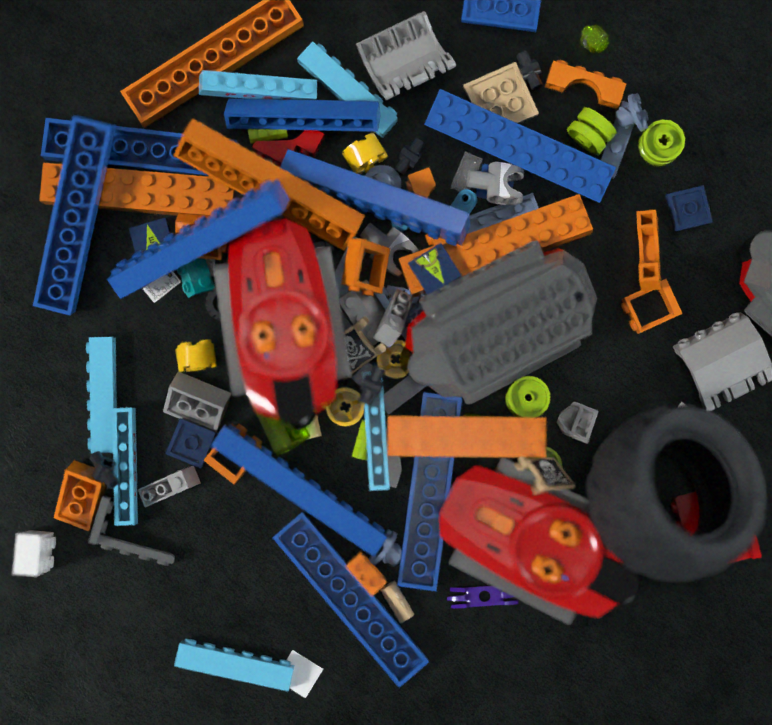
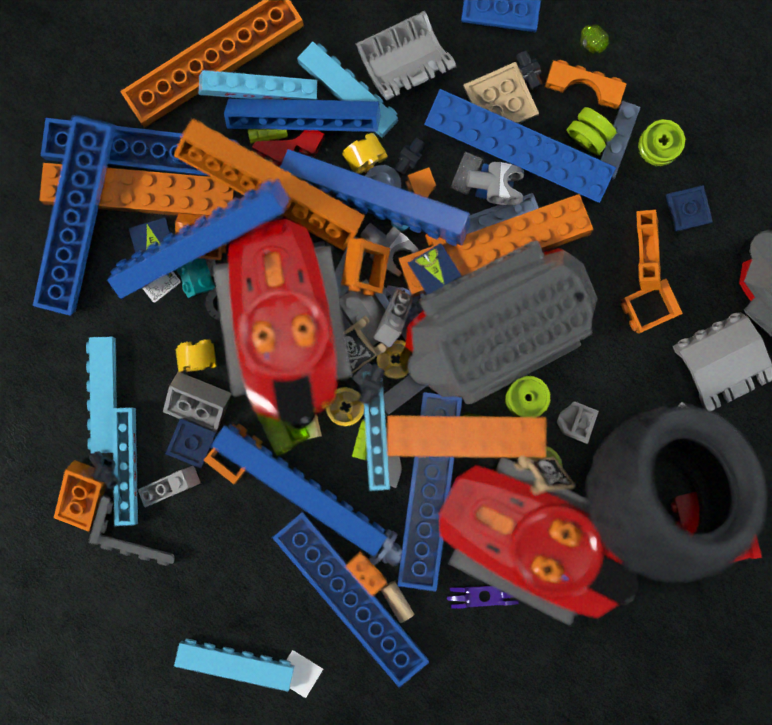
white brick [13,530,56,576] -> none
dark azure plate [450,189,477,215] -> none
sand blue plate [616,93,649,132] -> none

